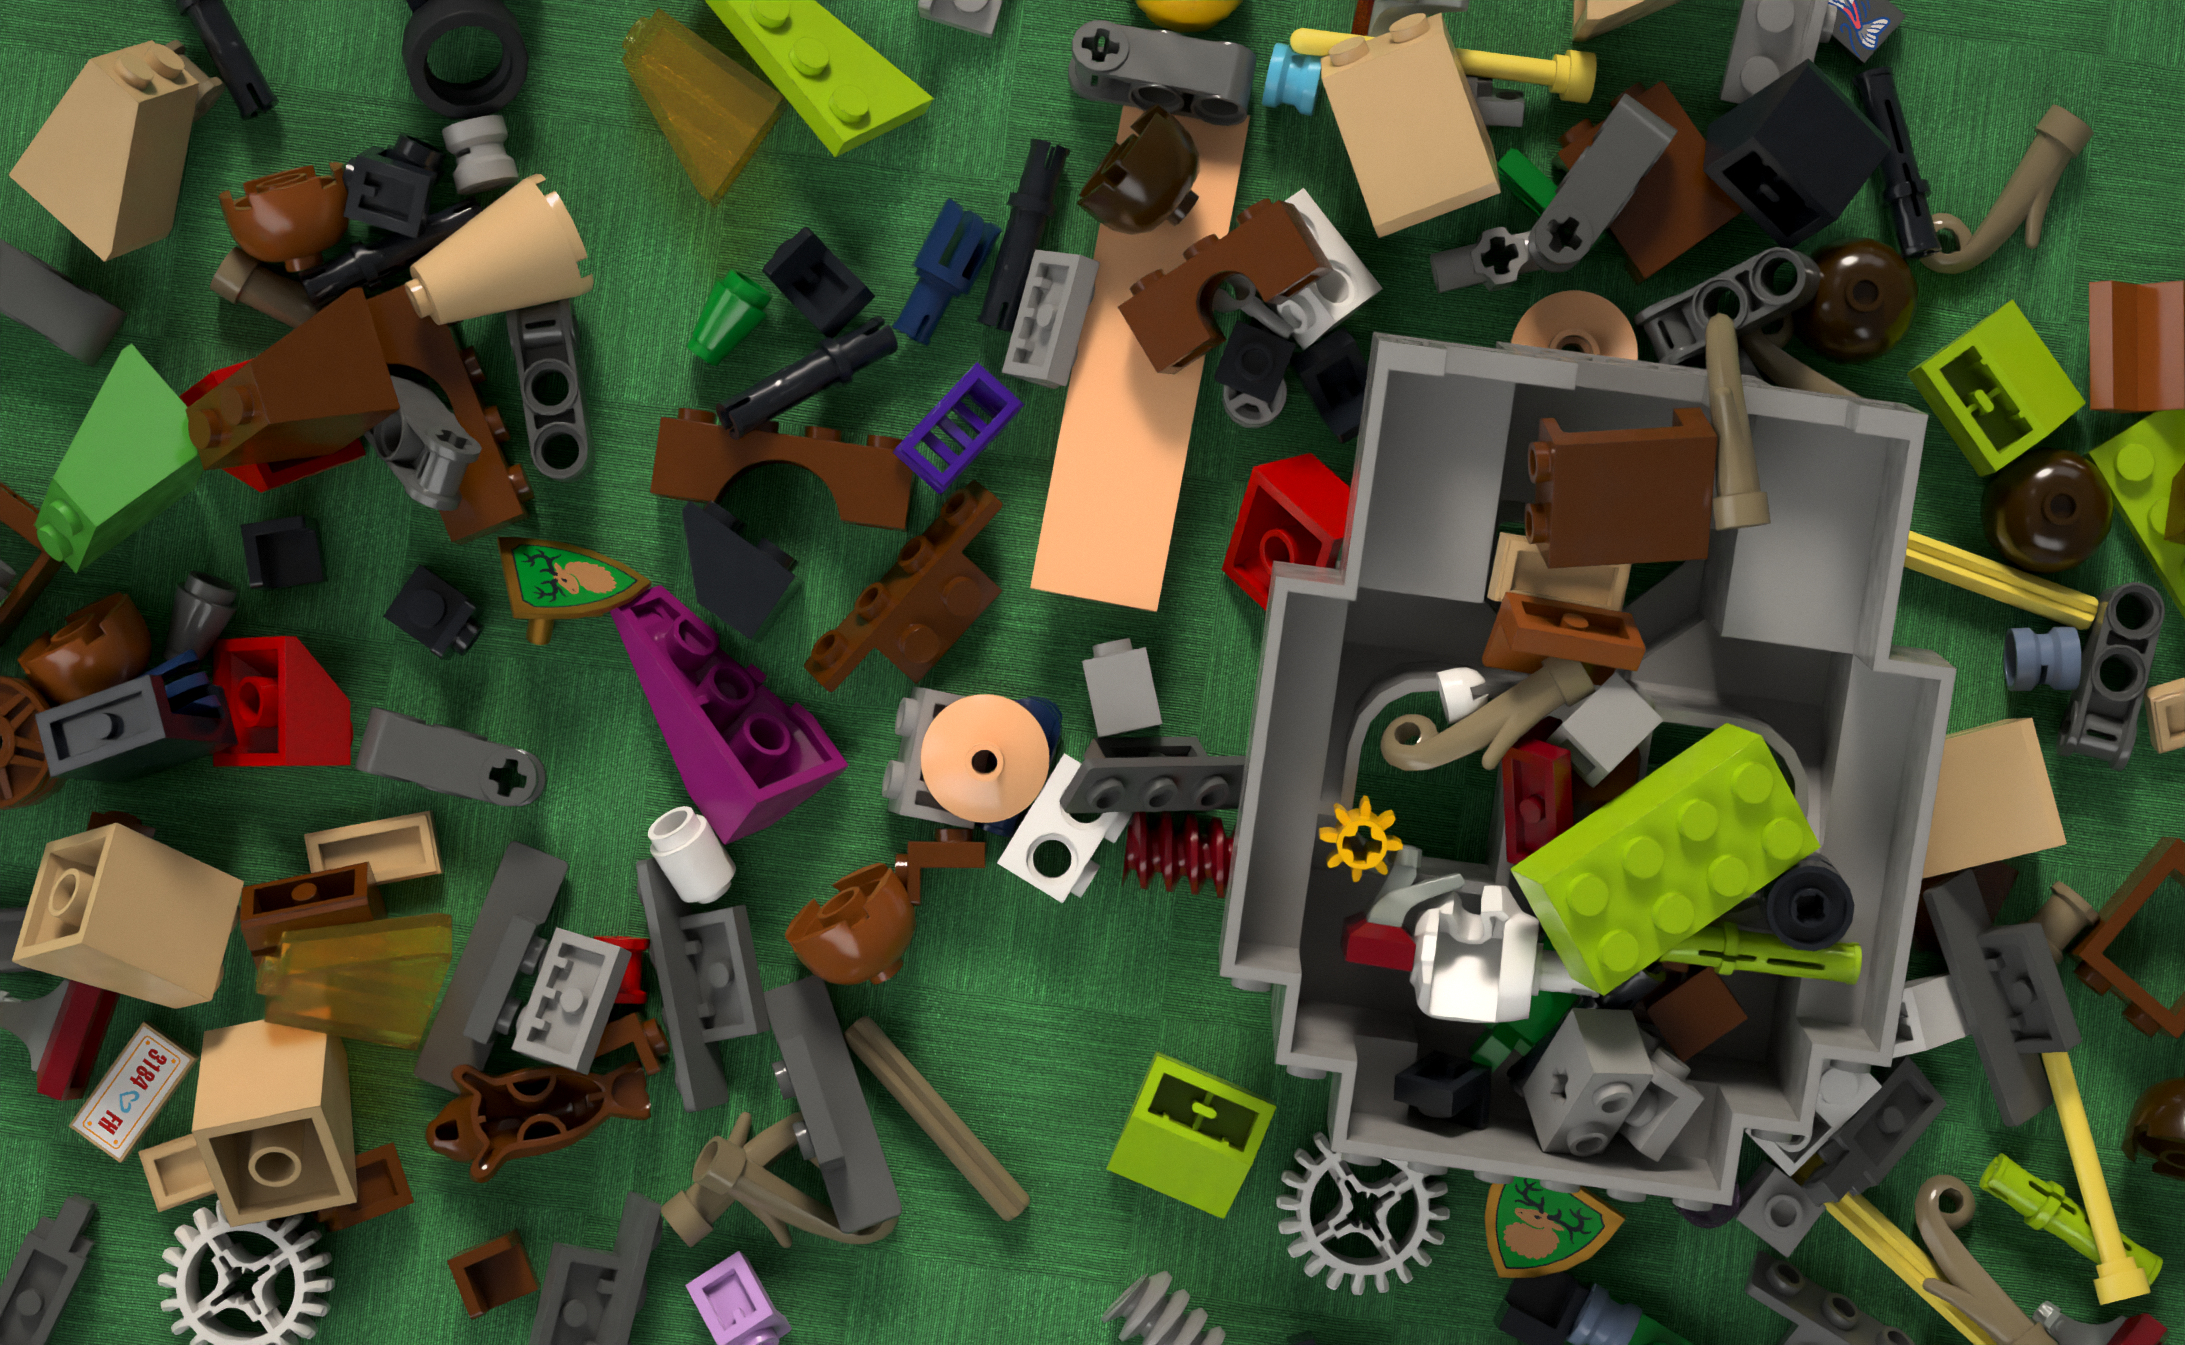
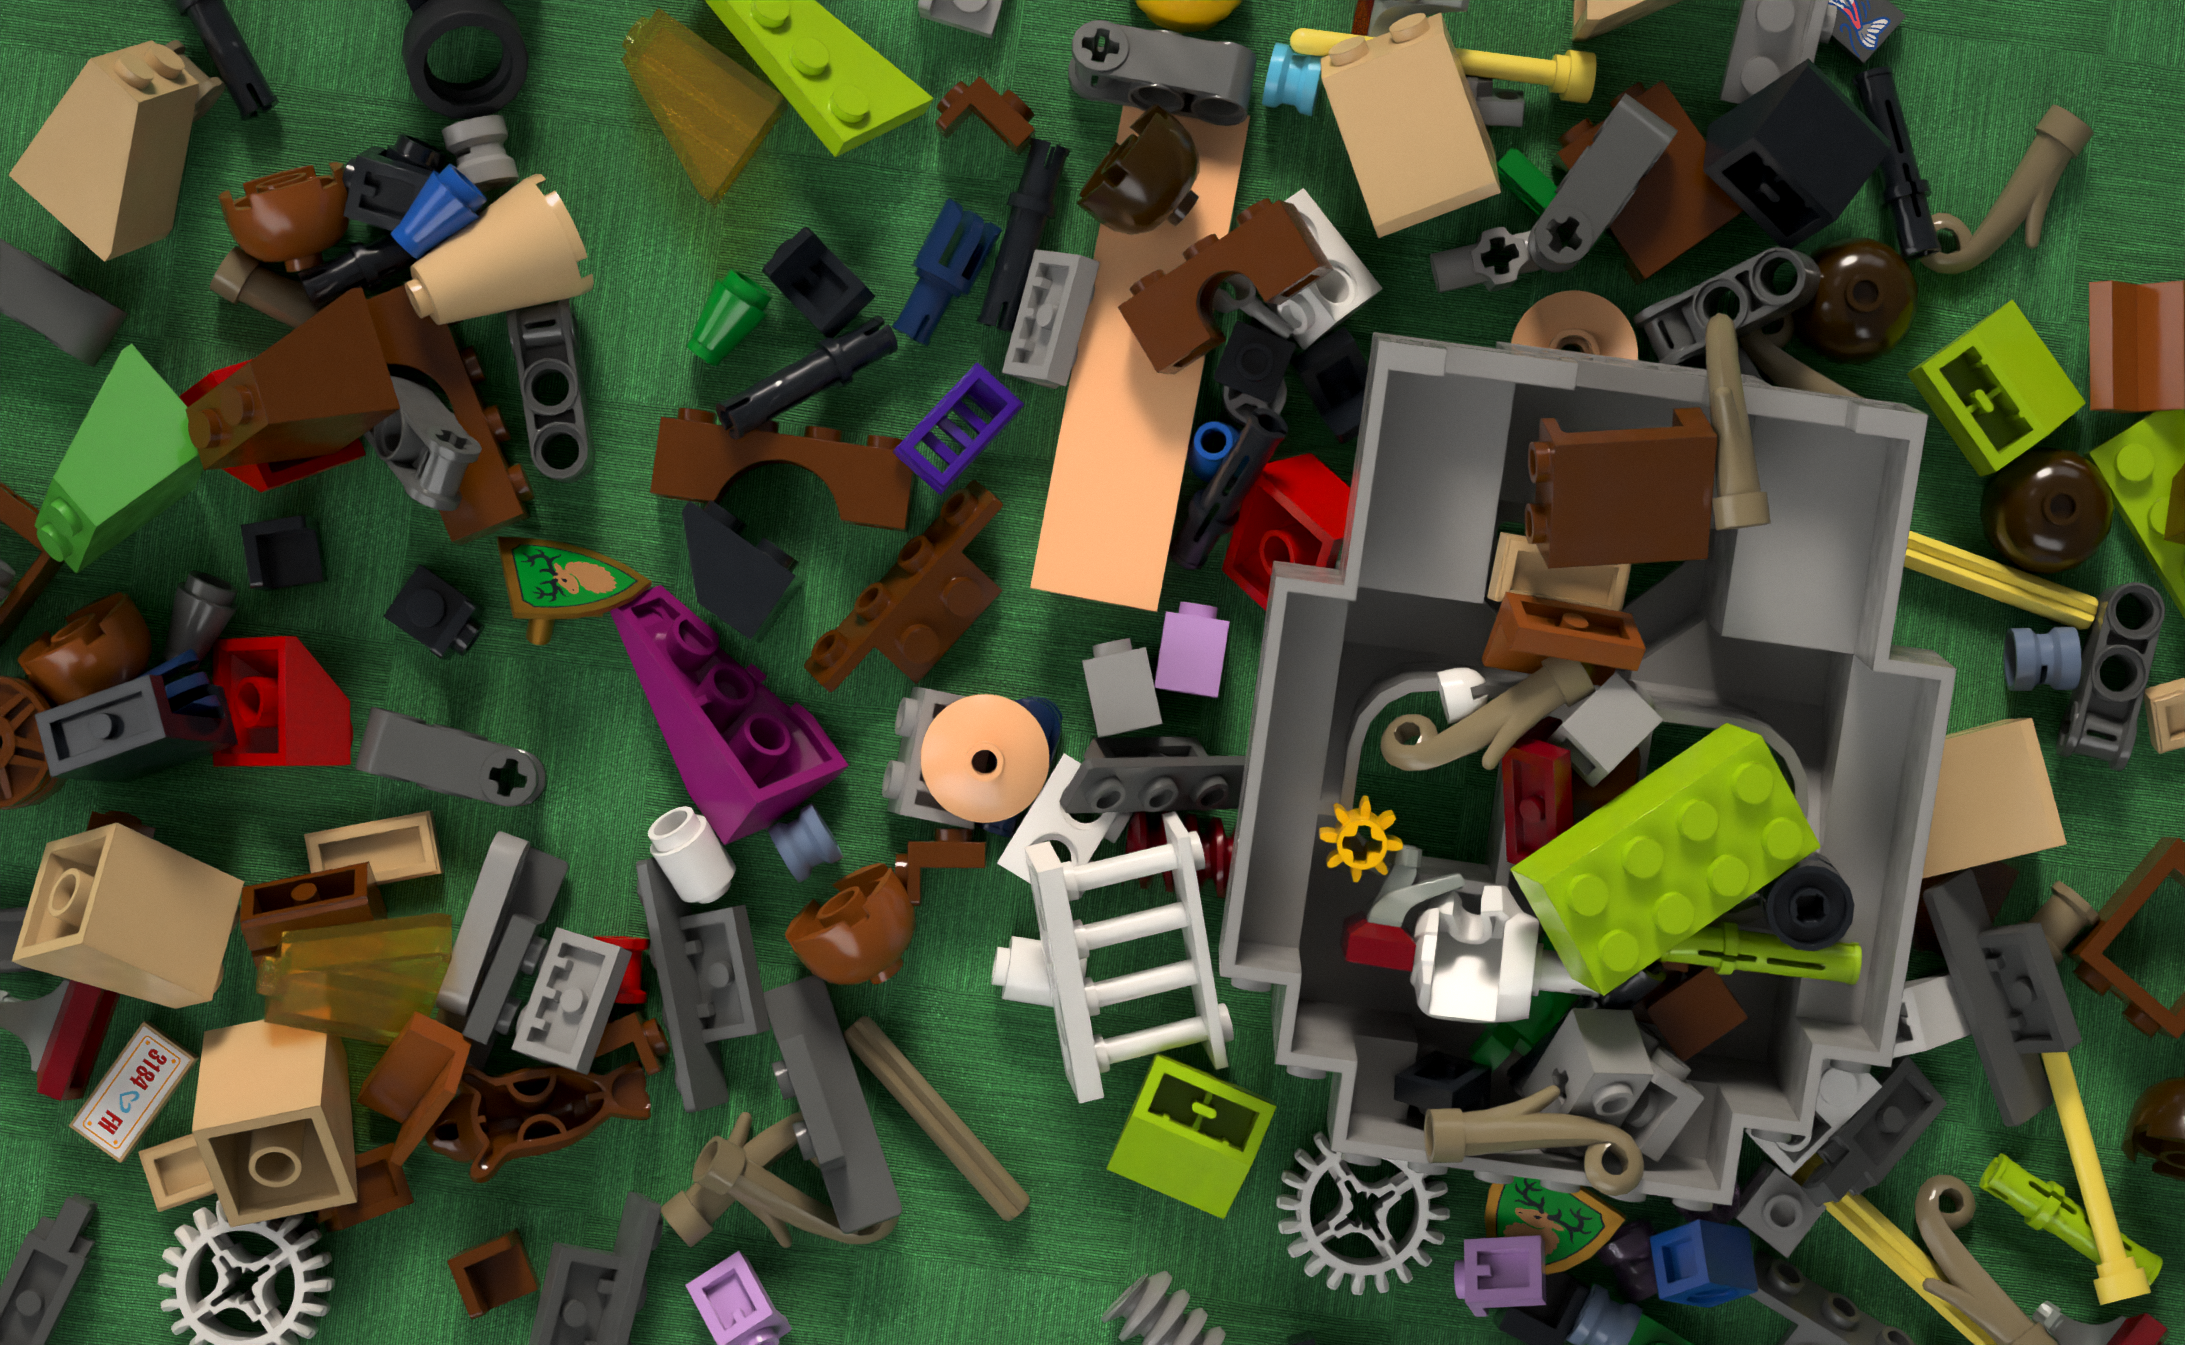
none -> dark orange panel [356,1011,473,1166]
none -> blue cone [391,164,487,260]
none -> light grey beam [435,831,530,1017]
none -> sand blue wheel [768,803,844,883]
none -> reddish brown bracket [935,76,1036,156]
none -> white brick [991,936,1087,1007]
none -> white fence [1024,811,1234,1104]
none -> lavender brick [1154,602,1230,699]
none -> black pin [1169,408,1288,570]
none -> blue cone [1187,422,1250,483]
none -> dark tan plant [1424,1085,1644,1196]
none -> lavender bracket [1454,1235,1546,1317]
none -> clear purple wheel [1596,1217,1658,1304]
none -> blue brick [1650,1219,1758,1308]

